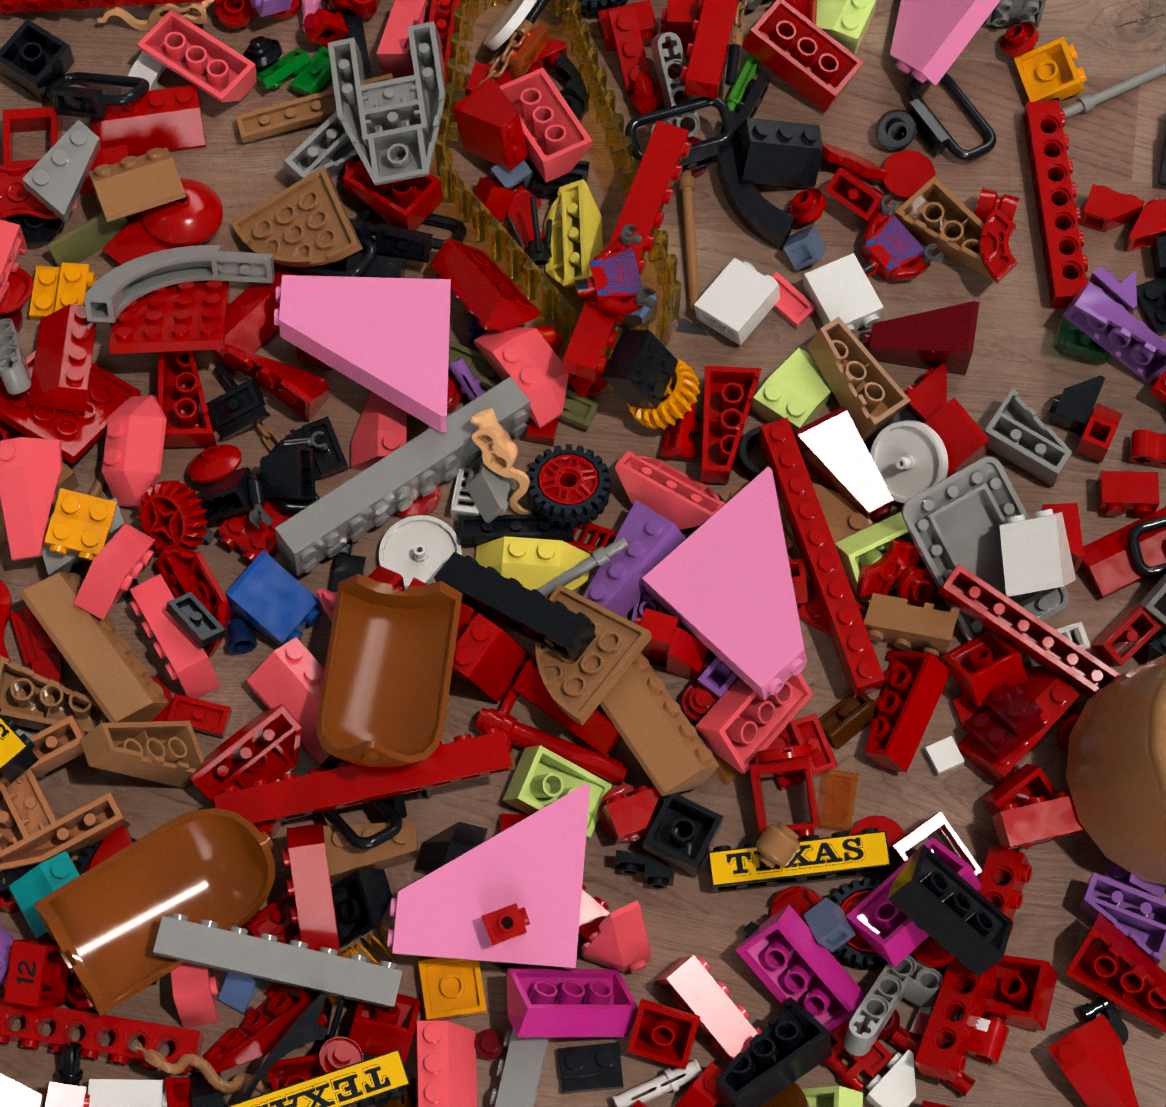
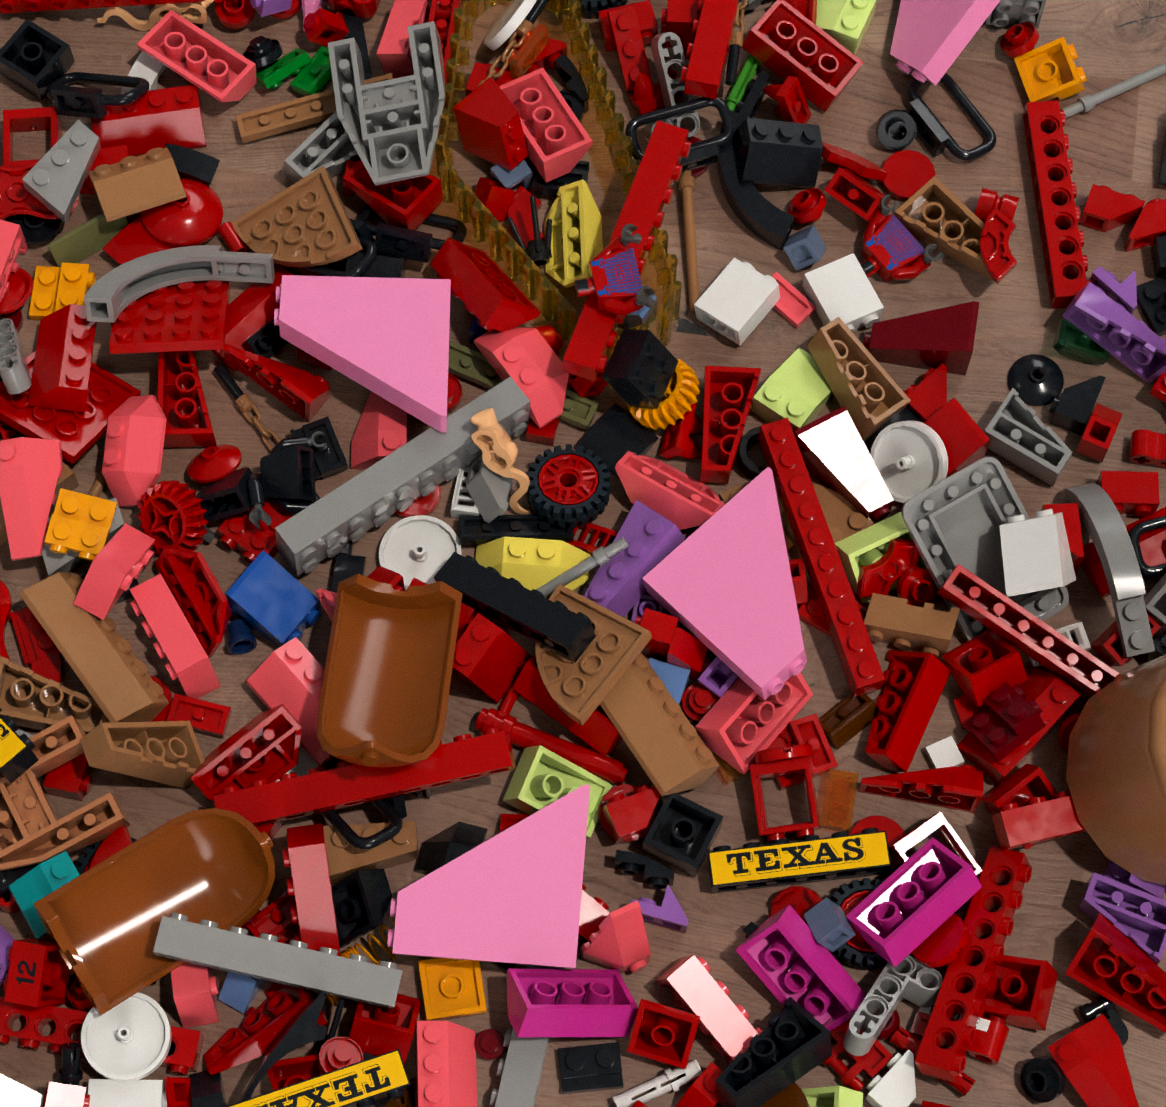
medium nougat animal [134,1042,272,1094] -> none
black plate [166,592,226,648] -> none
black plate [206,379,270,440] -> none
medium lavender pin [448,357,484,402] -> none
red brick [482,903,530,946] -> none
medium nougat head [756,822,800,869] -> none
black slope [887,844,1013,977] -> none
none -> red slope [43,753,92,801]
none -> white piece [81,992,172,1082]
none -> black slope [164,143,220,187]
none -> red piece [217,222,248,252]
none -> black slope [242,319,289,358]
none -> black slope [577,403,659,479]
none -> medium lavender slope [631,885,689,933]
none -> medium blue slope [648,658,690,706]
none -> red tile [762,76,811,124]
none -> red wedge [858,764,983,813]
none -> black dish [1008,354,1064,406]
none -> black plate [1020,1056,1065,1103]
none -> light grey arch [1064,483,1155,657]

